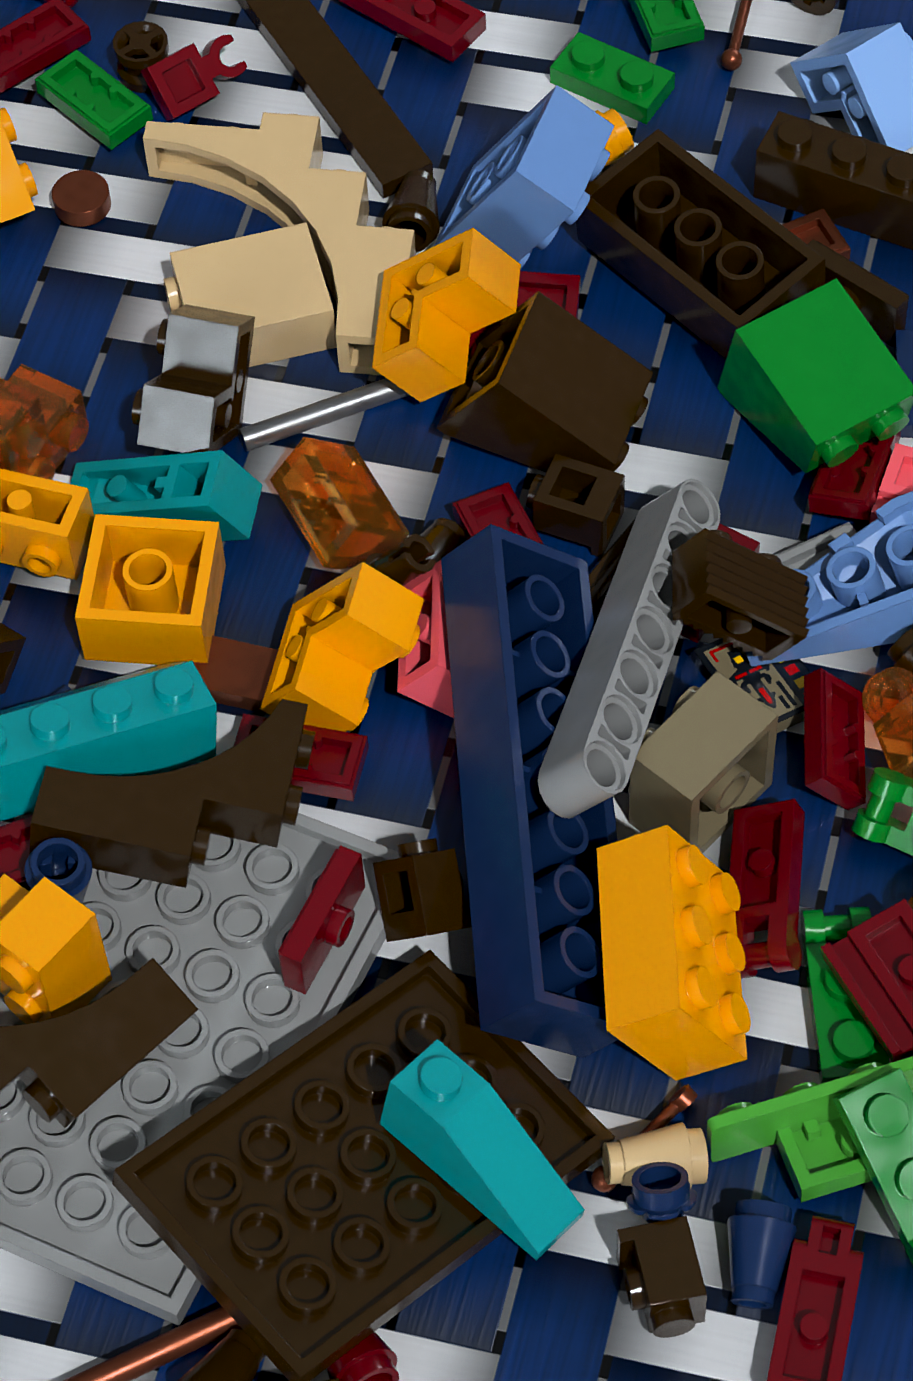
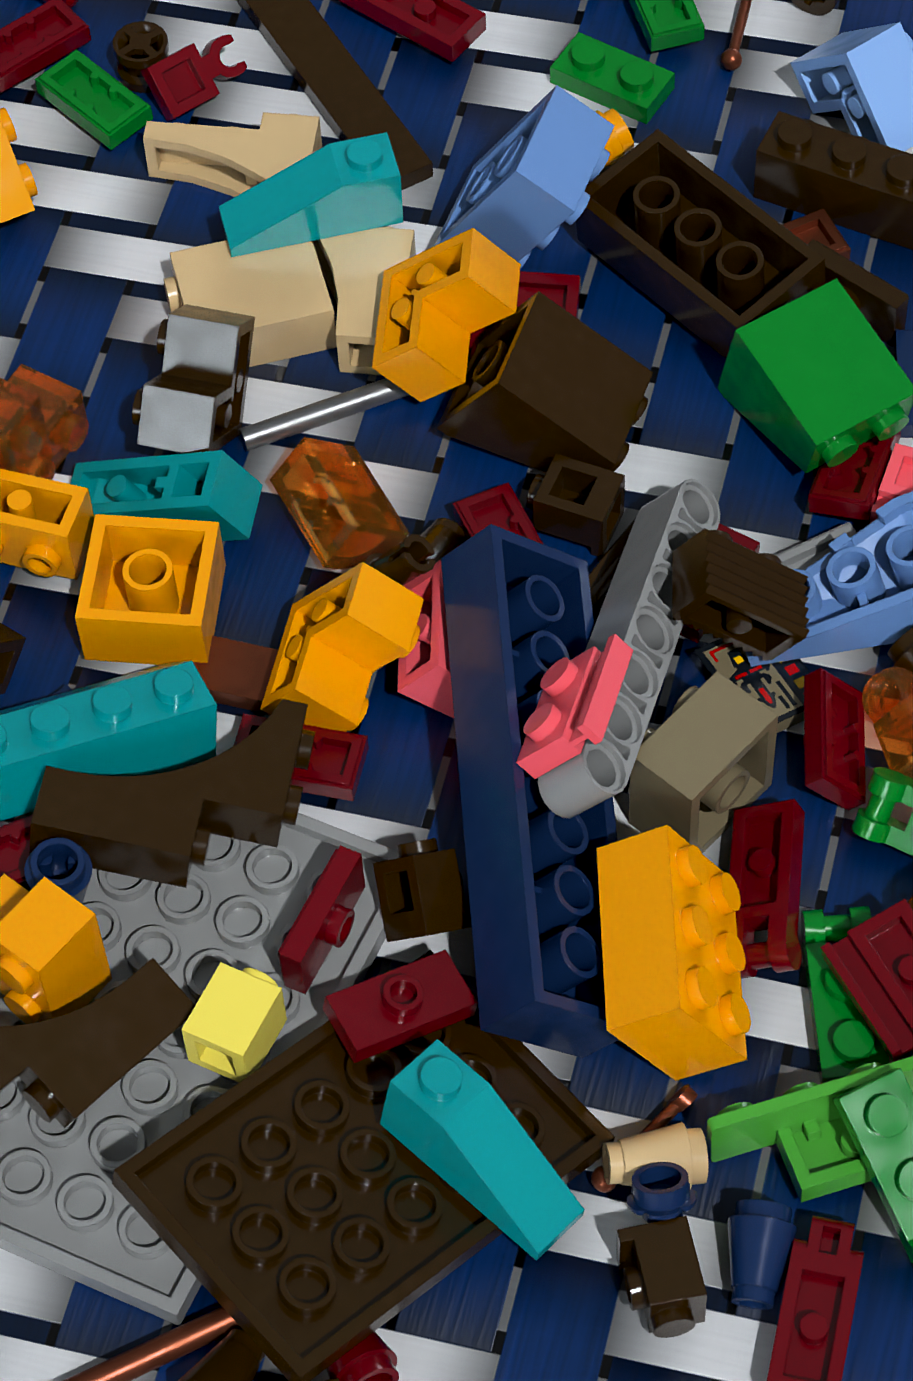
copper tile [52,170,111,227] -> none
dark brown cone [382,170,440,252] -> none
none -> light yellow brick [181,962,287,1083]
none -> teal slope [219,132,403,257]
none -> dark red plate [323,950,478,1063]
none -> coral plate [516,634,634,779]

